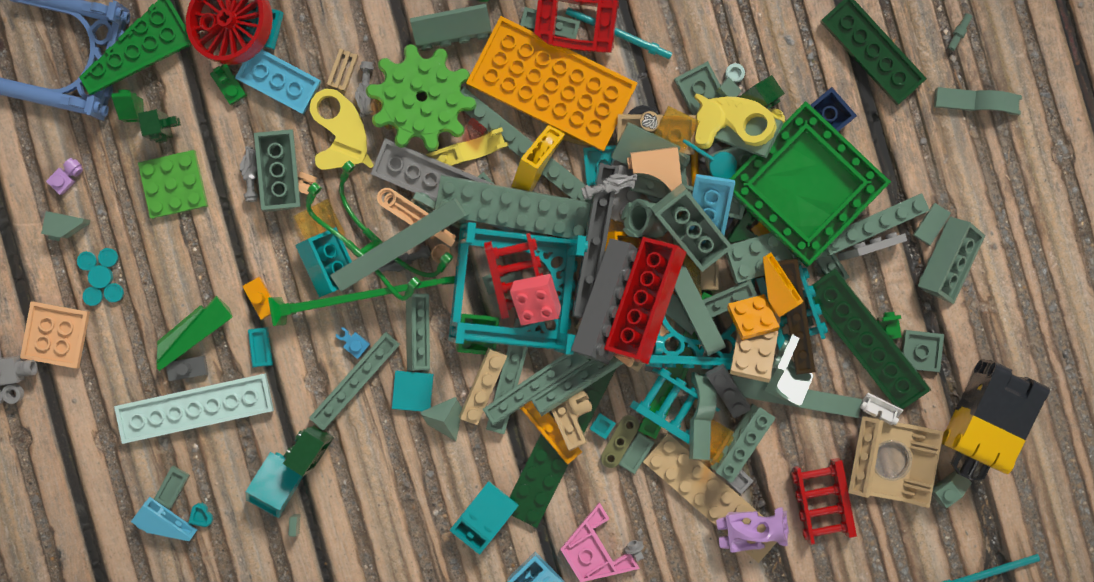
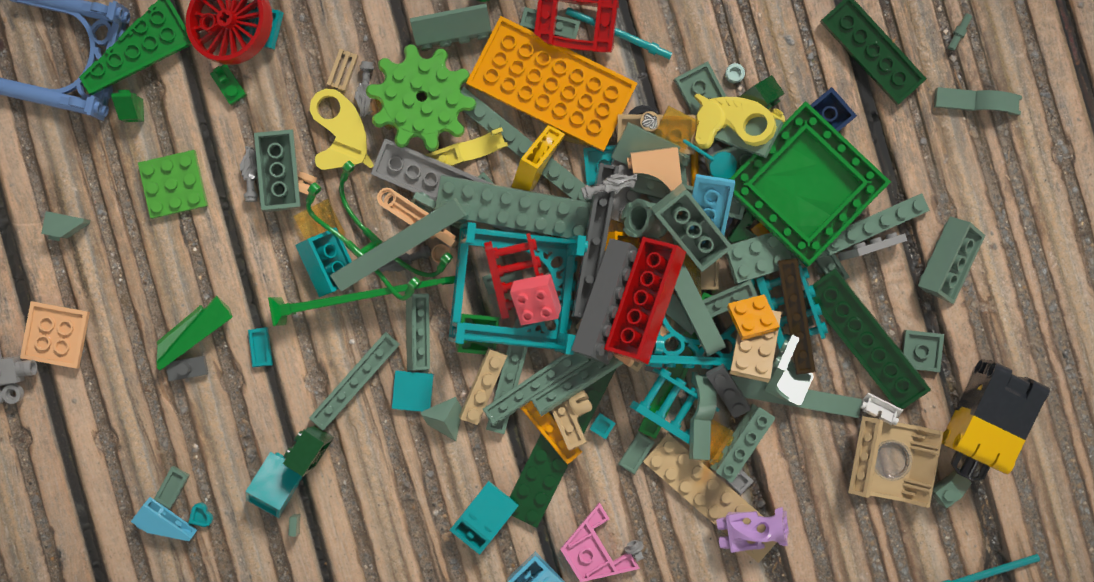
lavender plate [46,158,83,195] -> none
teal piece [77,248,124,306] -> none
light aqua plate [114,373,274,444] -> none
dark green brick [138,109,181,143] -> none
medium azure plate [235,49,322,115] -> none
light orange tile [242,277,271,320] -> none
dark azure plate [336,327,370,359] -> none
clear red tile [467,118,487,136] -> none
olive plate [601,415,639,468] -> none
sand green tile [716,77,741,97] -> none
light orange slope [763,253,803,317] -> none
red fence [791,458,857,545] -> none
green bracket [877,311,902,339] -> none
sand green tile [913,203,951,246] -> none

